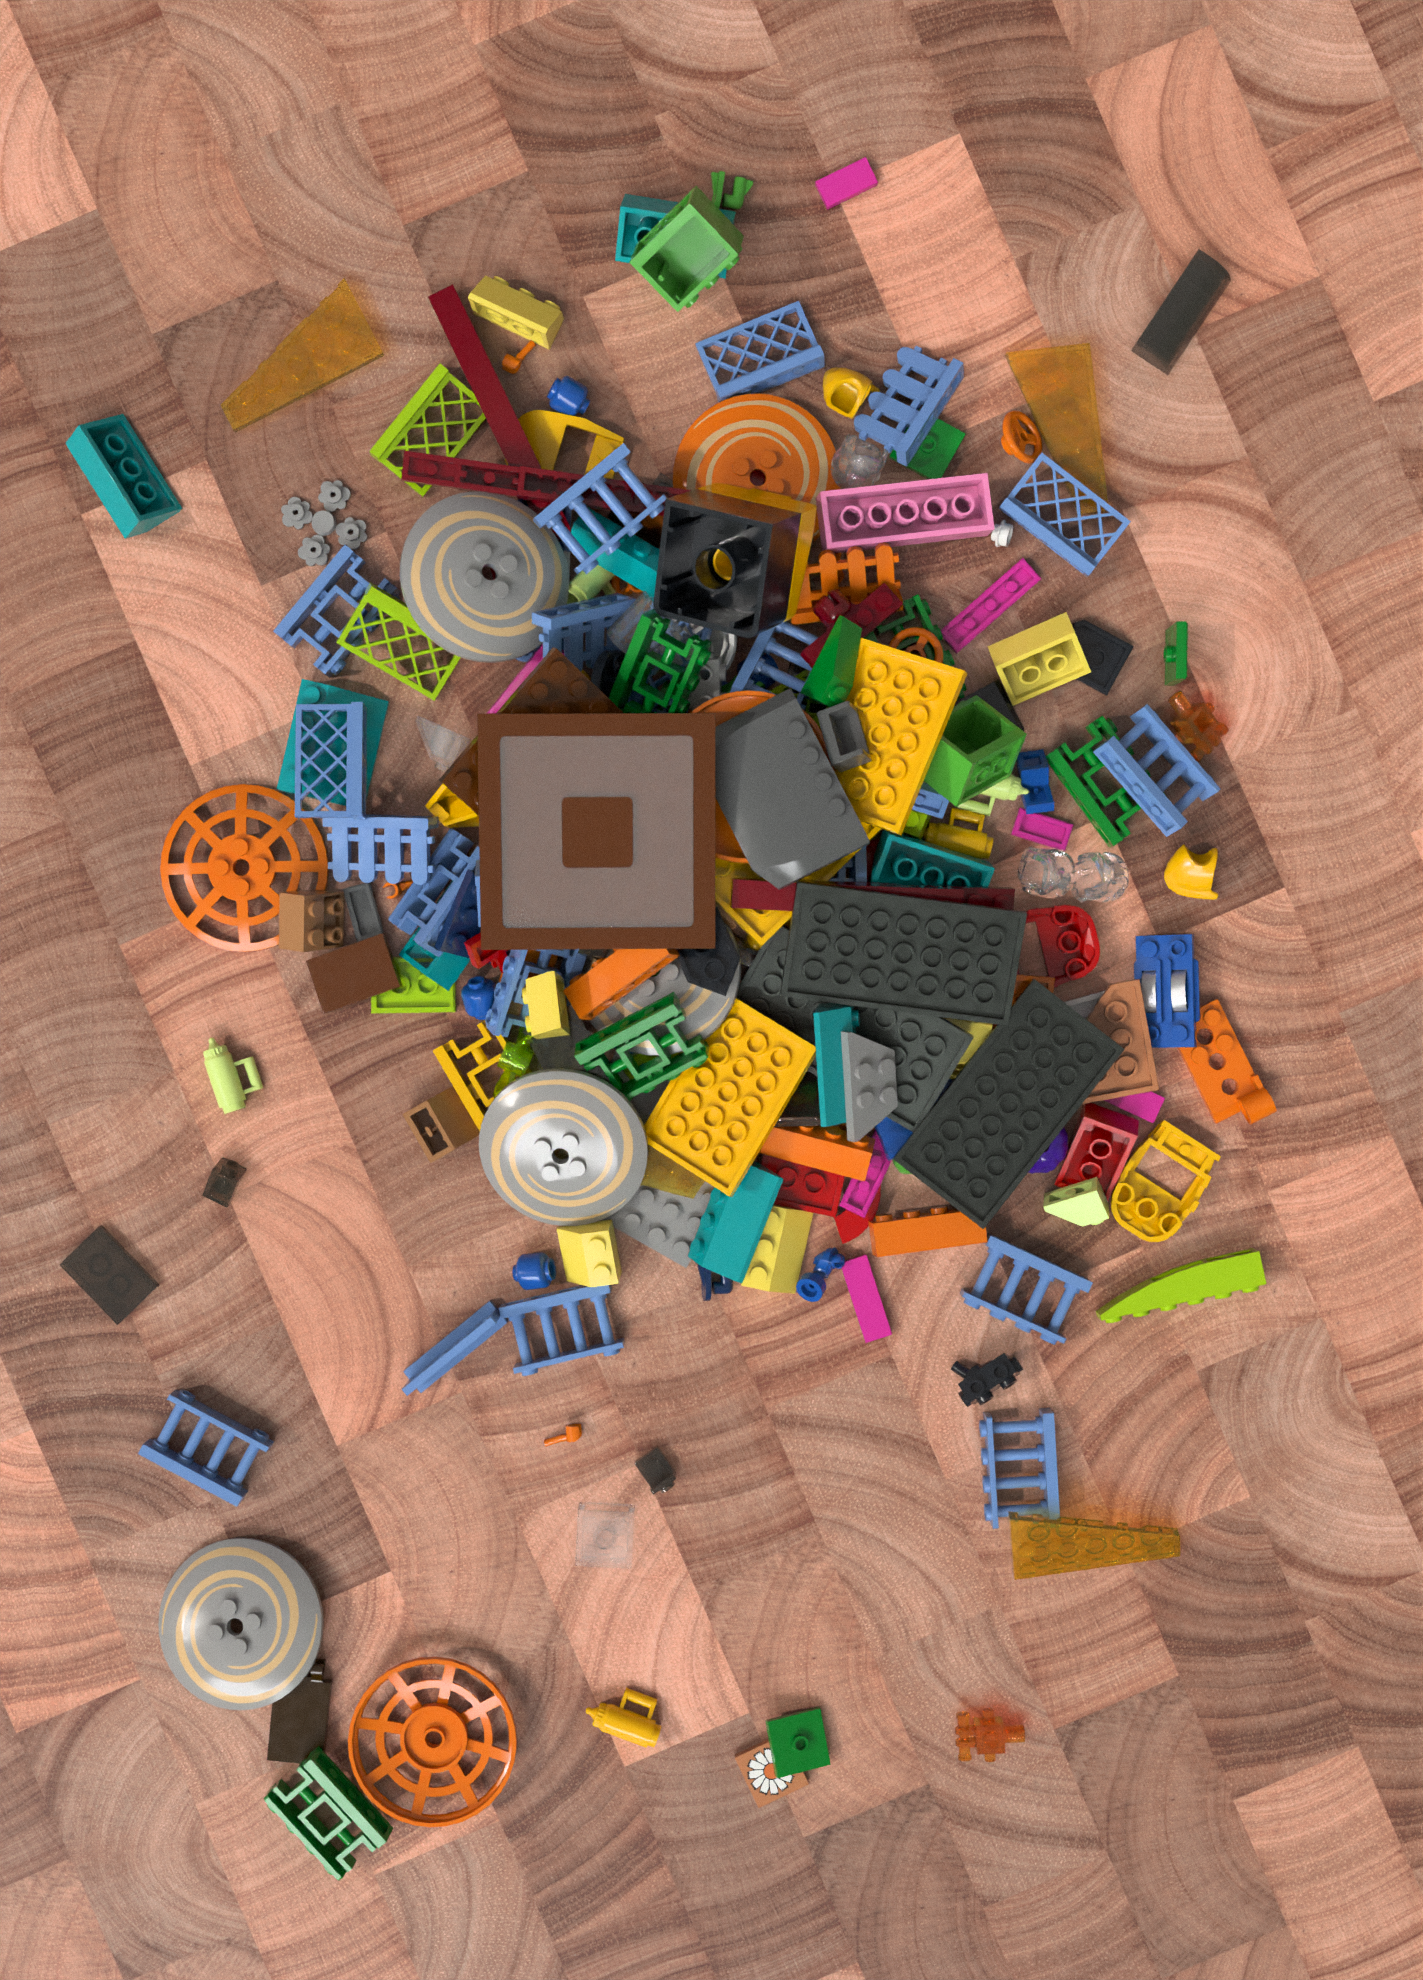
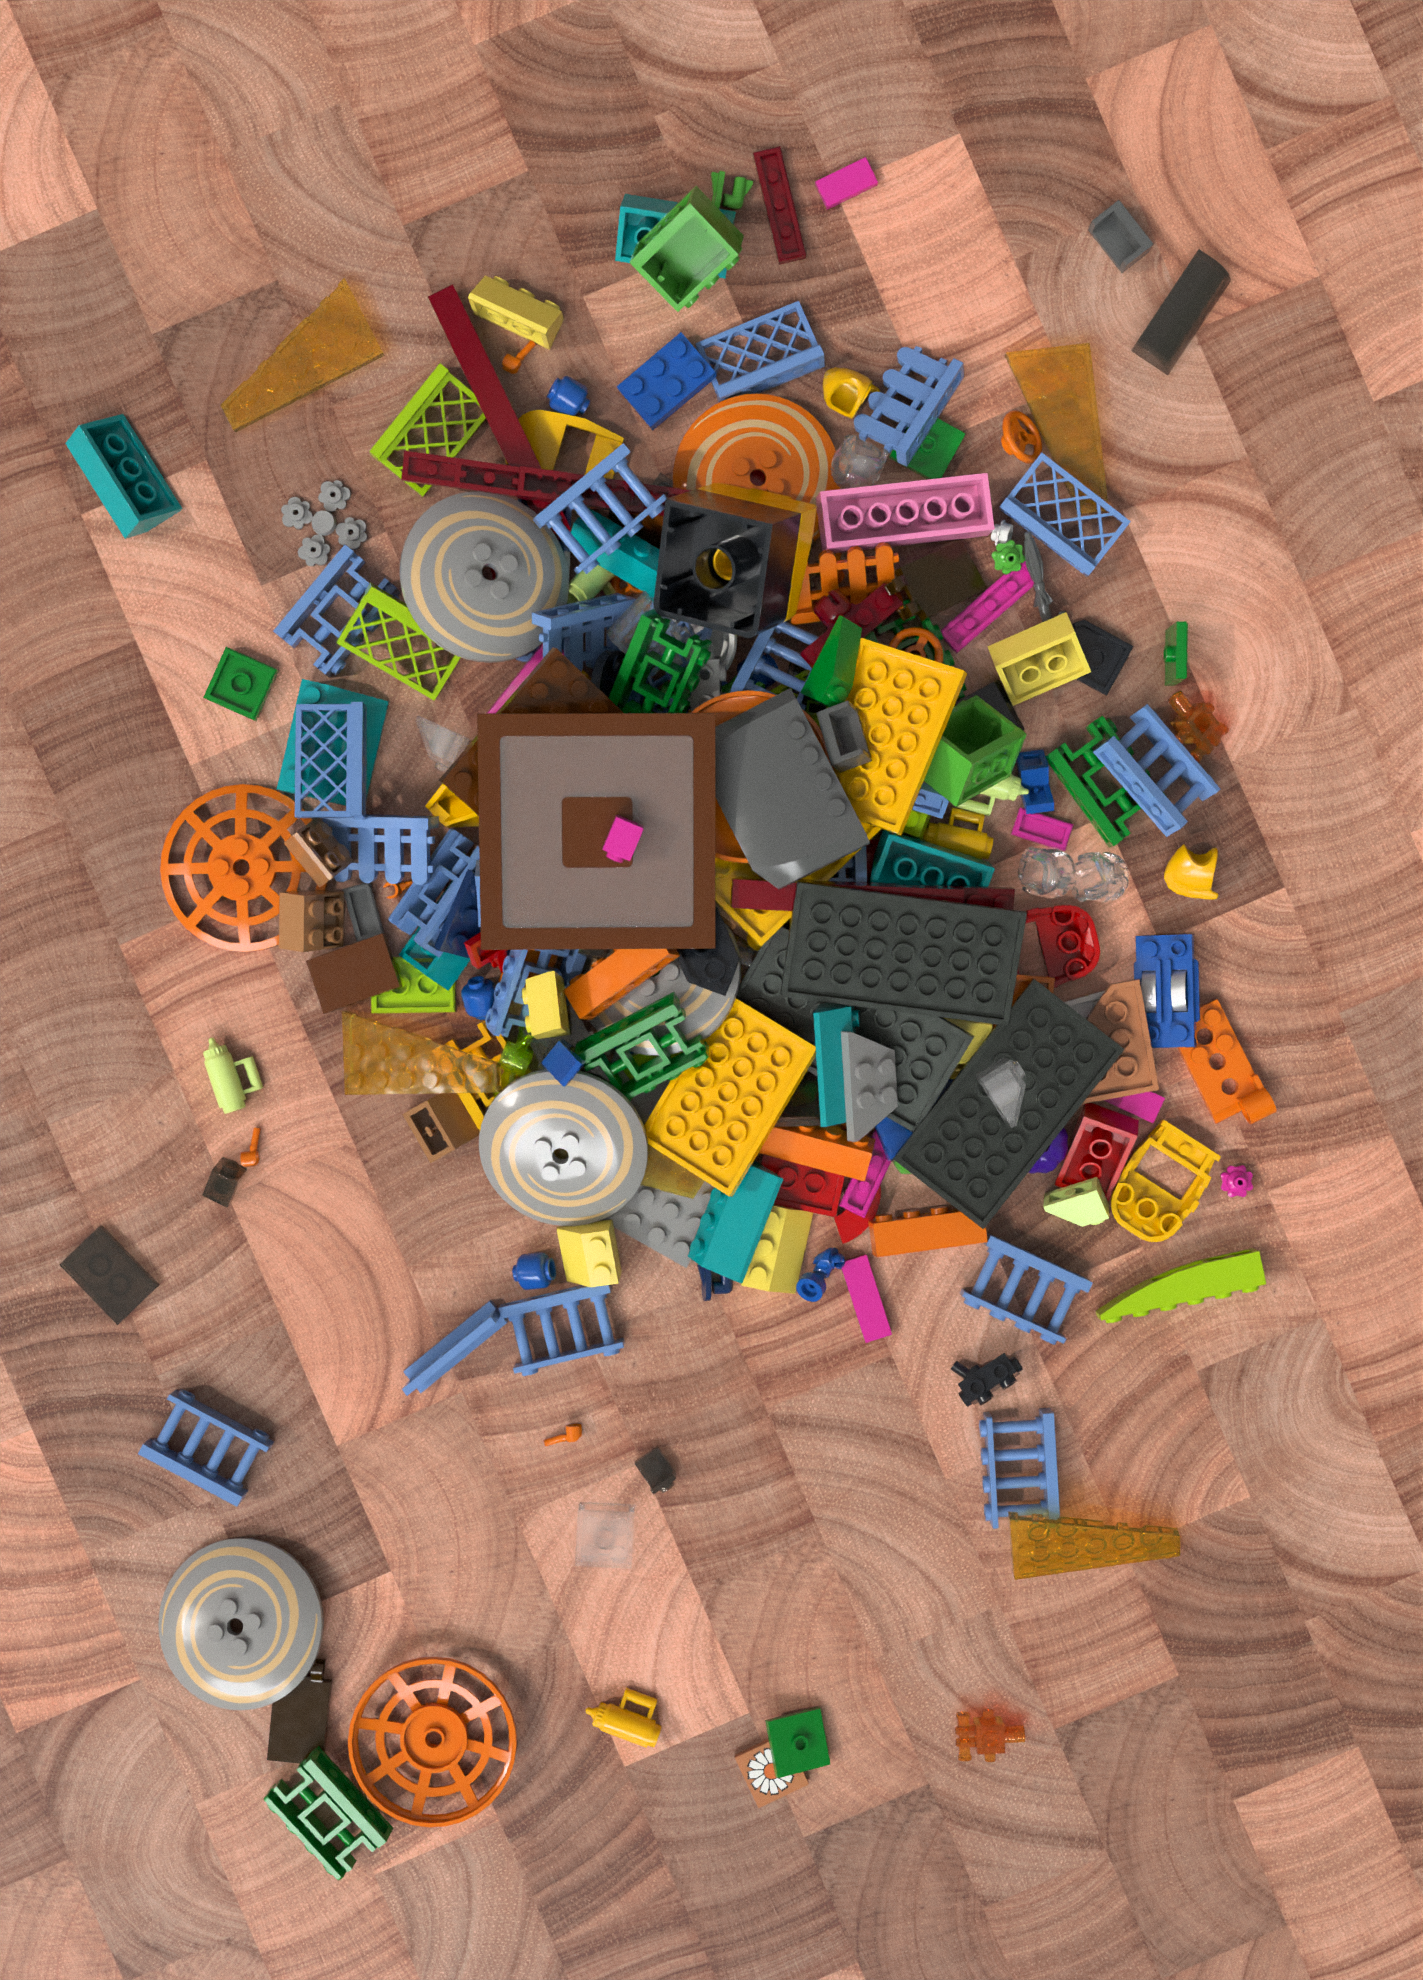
none -> green plate [203,647,279,721]
none -> orange hand [240,1128,261,1167]
none -> medium nougat slope [284,818,353,888]
none -> clear yellow wing [342,1011,502,1095]
none -> blue slope [542,1039,585,1087]
none -> dark pink brick [602,814,644,863]
none -> blue plate [617,332,717,431]
none -> dark red tile [753,146,806,265]
none -> dark brown tile [884,539,988,621]
none -> clear slope [975,1057,1026,1128]
none -> bright green plant [991,540,1025,575]
none -> dark grey piece [1024,531,1066,622]
none -> dark grey panel [1088,200,1153,273]
none -> dark pink plant [1220,1165,1253,1197]

